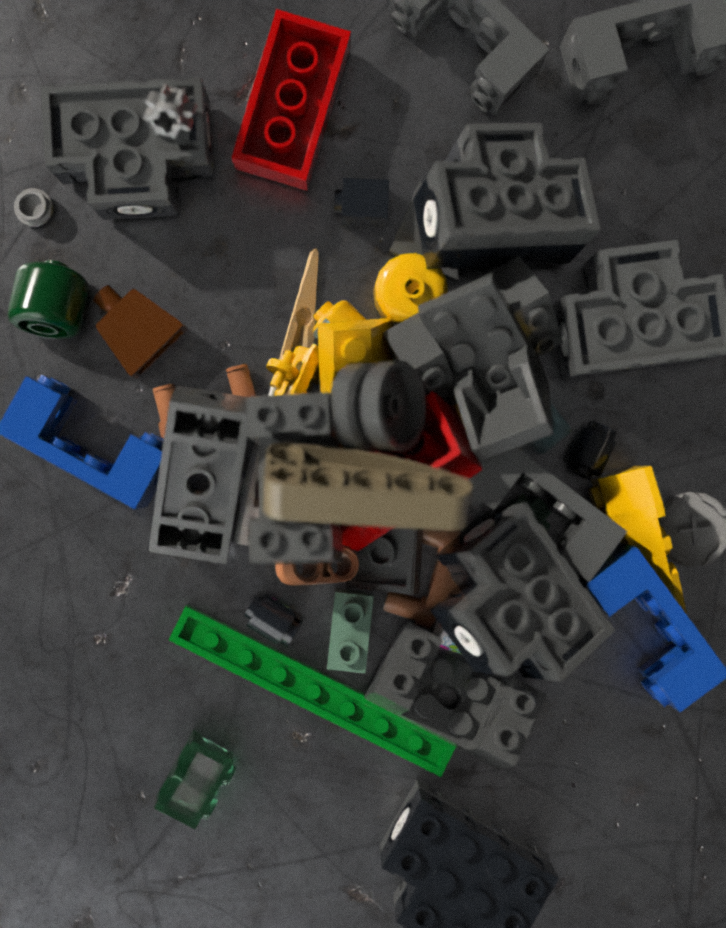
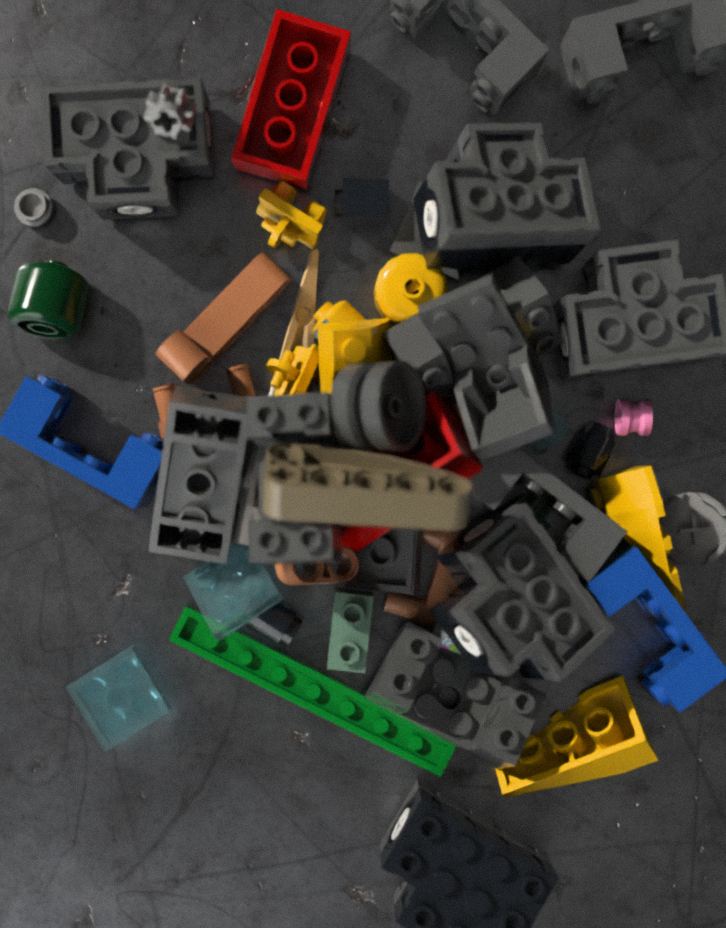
reddish brown torso [93,285,188,379] -> none
clear green window [154,729,236,829] -> none
none -> clear light blue plate [65,645,172,752]
none -> nougat beam [155,252,292,385]
none -> clear light blue plate [183,543,284,641]
none -> yellow hips [256,181,327,250]
none -> yellow wedge [495,675,659,798]
none -> bright pink wheel [614,399,653,436]

